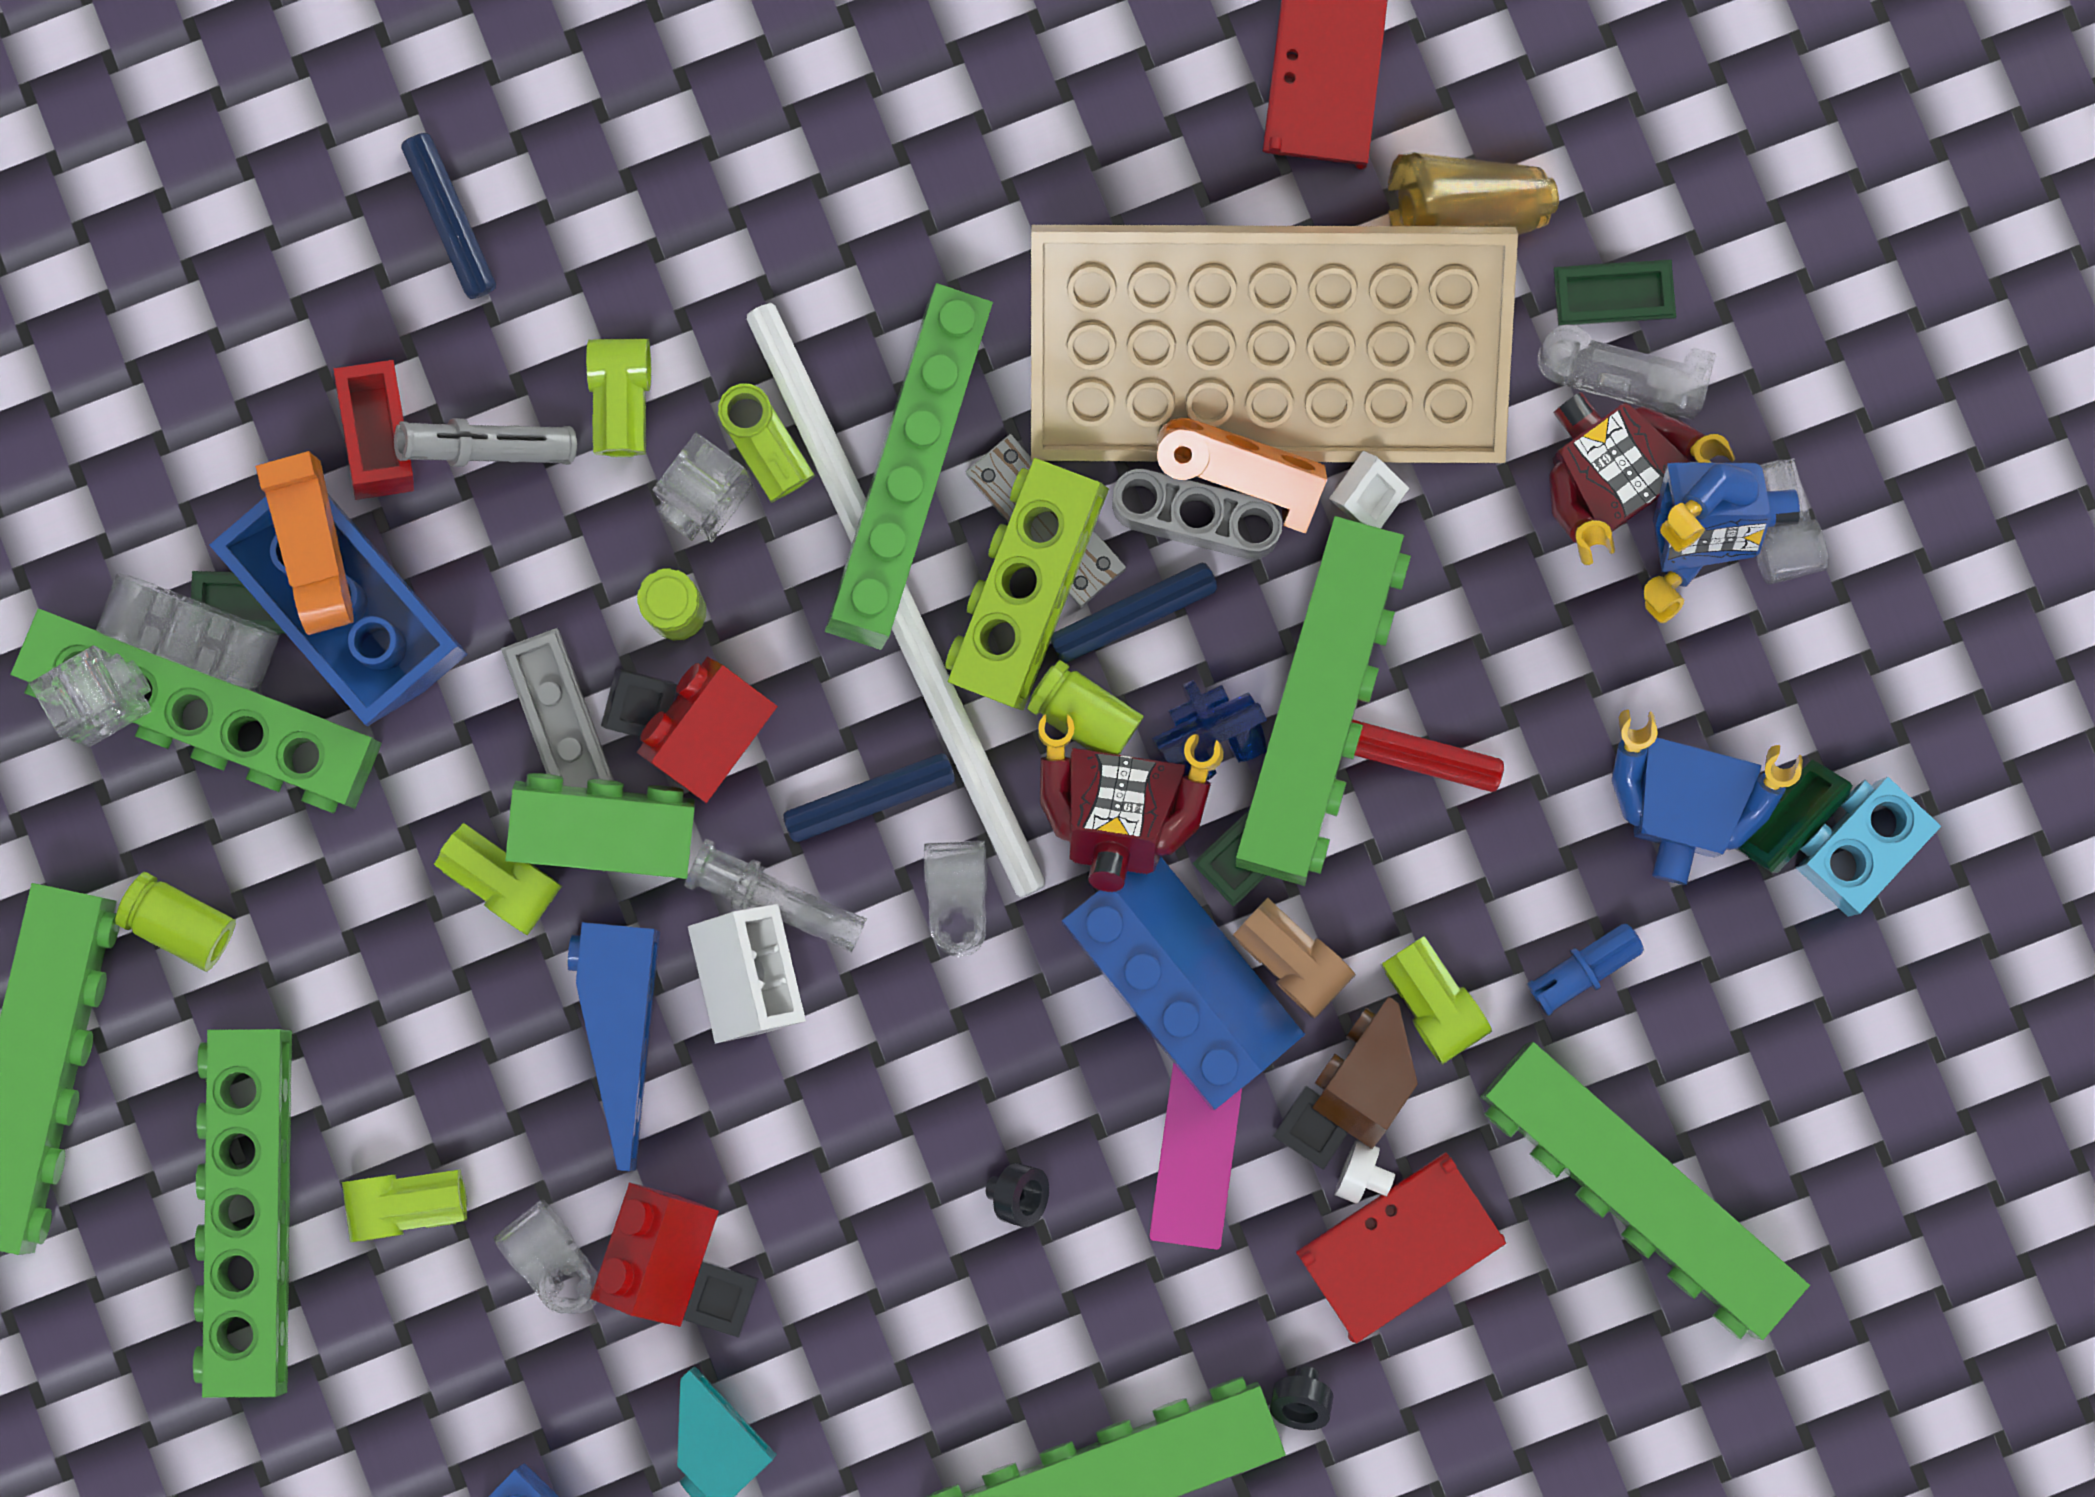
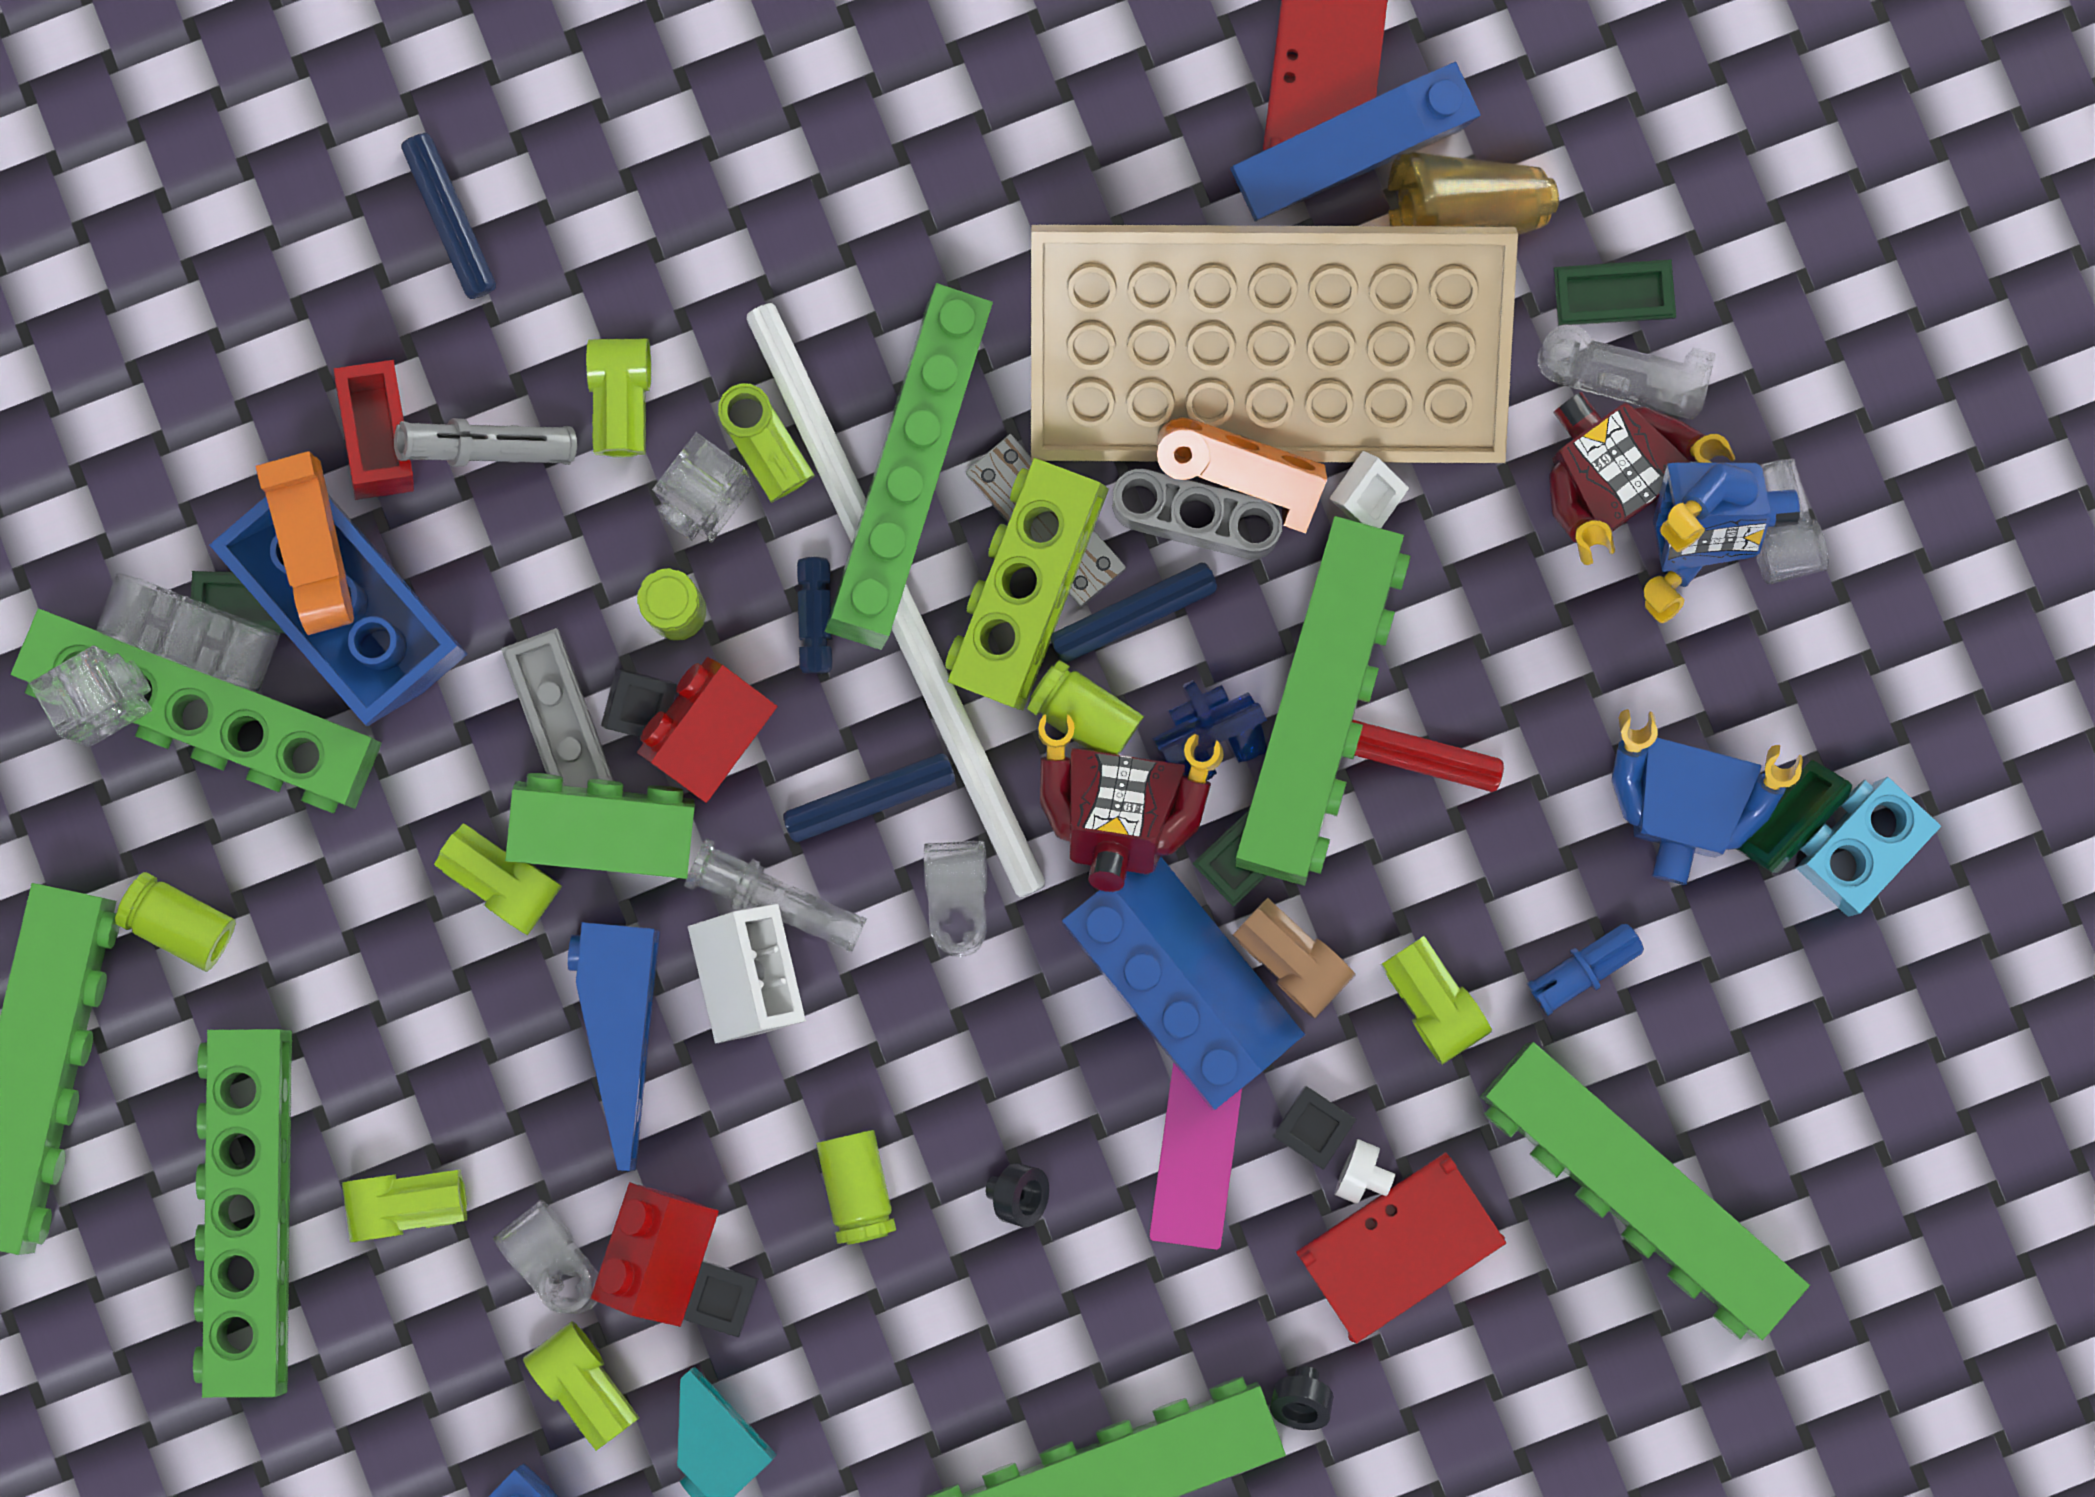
reddish brown slope [1312,996,1418,1149] -> none
none -> lime piece [523,1321,639,1451]
none -> dark blue axle [797,557,832,674]
none -> lime piece [816,1130,896,1245]
none -> blue slope [1230,61,1481,222]

